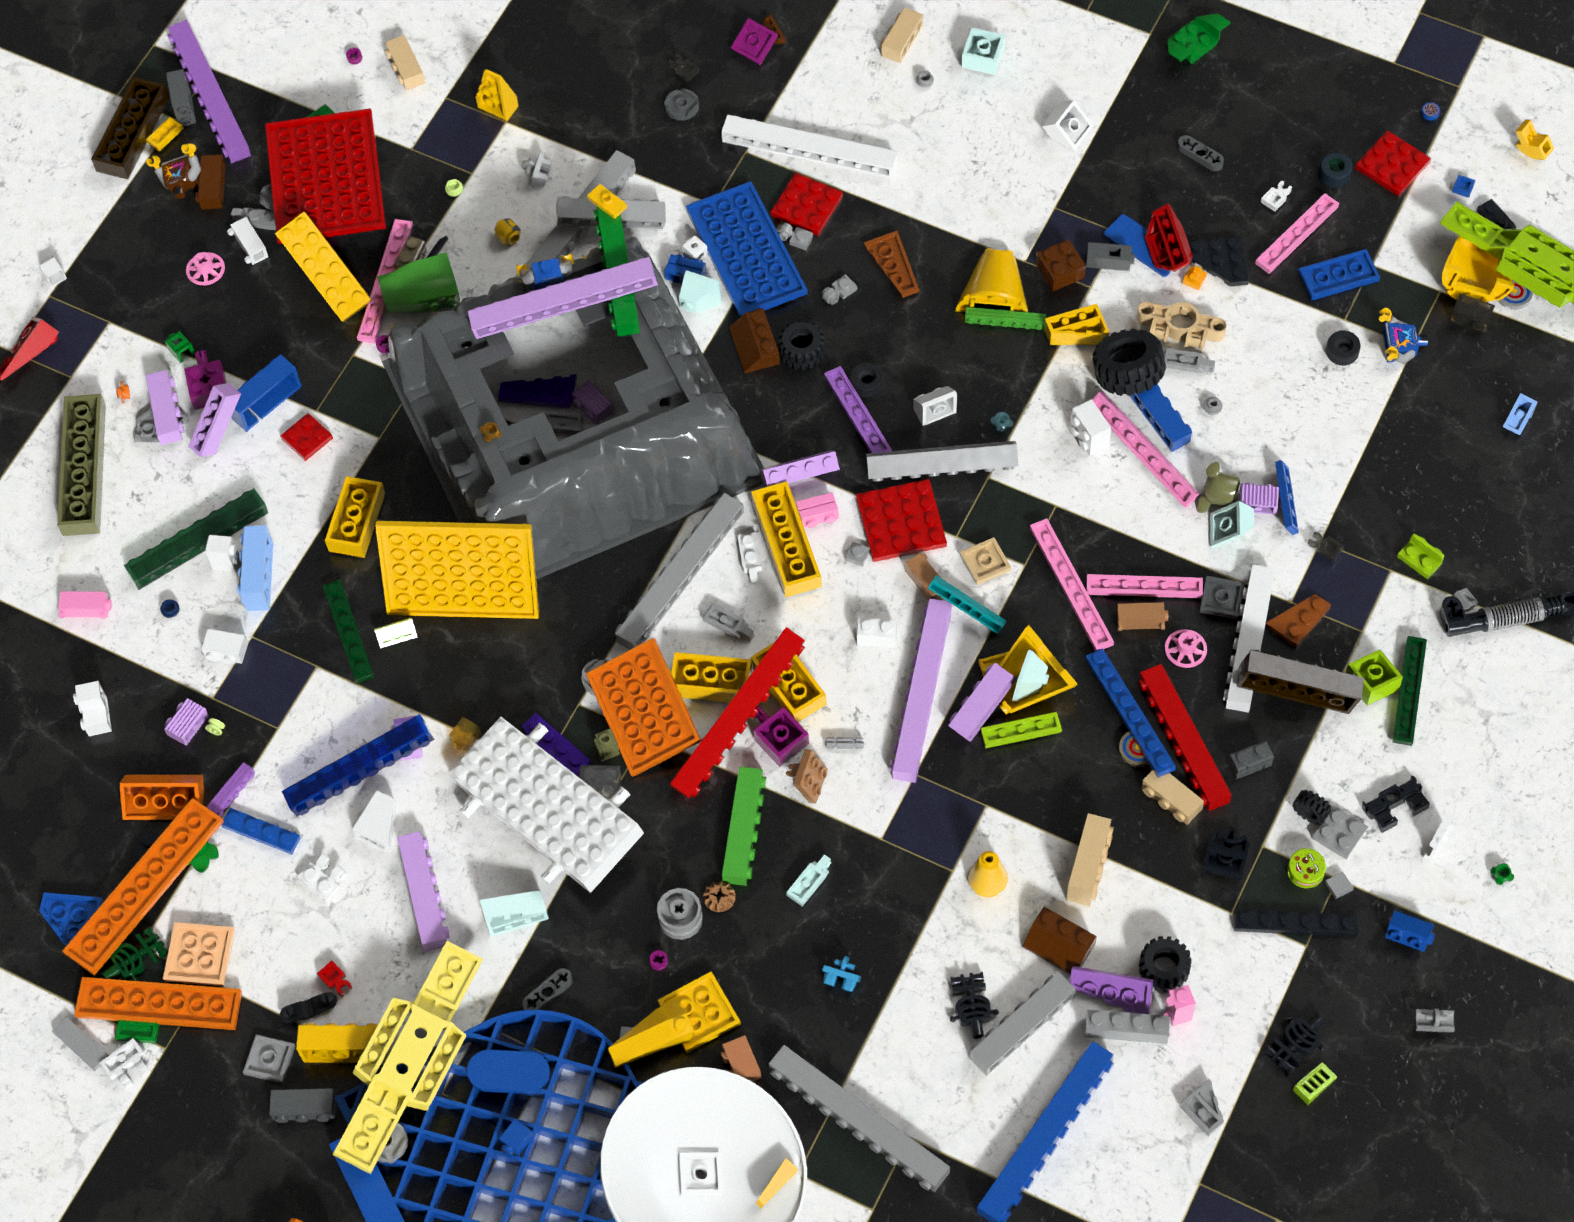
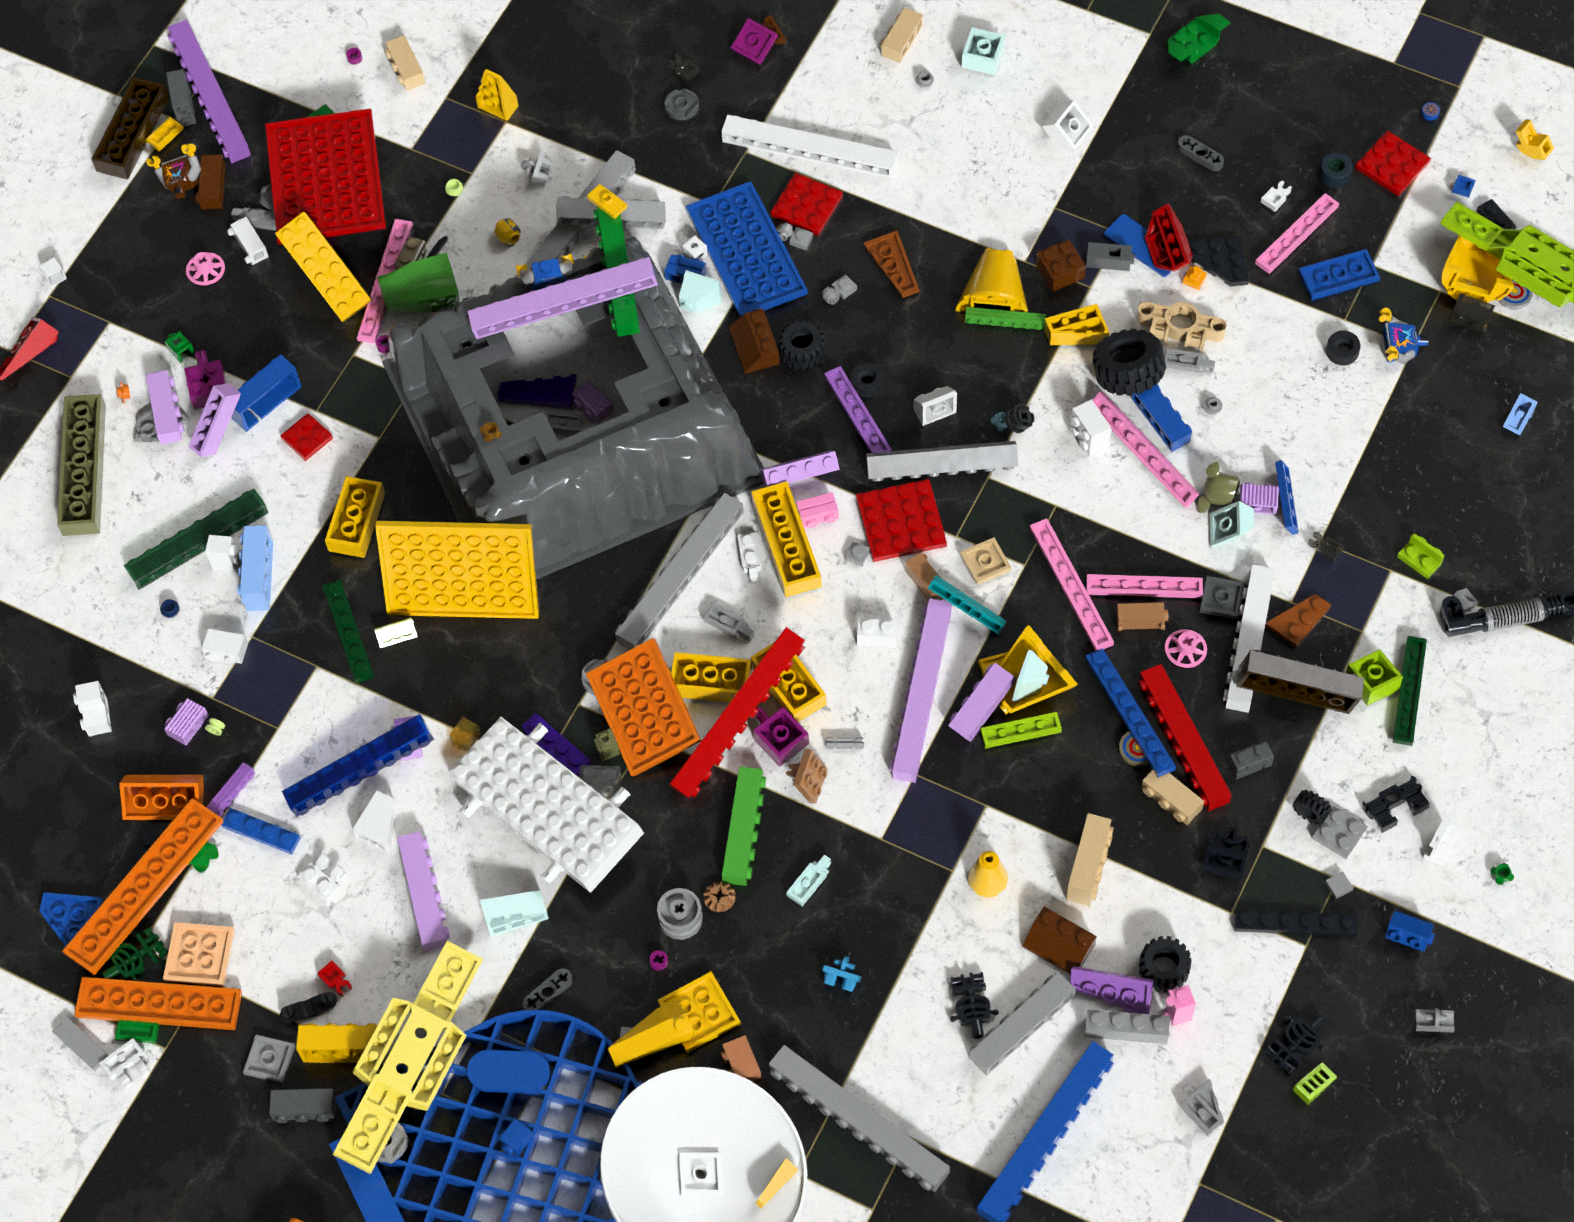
bright pink brick [58,591,112,619] -> none
lime head [1287,848,1326,888] -> none
none -> pearl dark grey wheel [1005,404,1035,433]

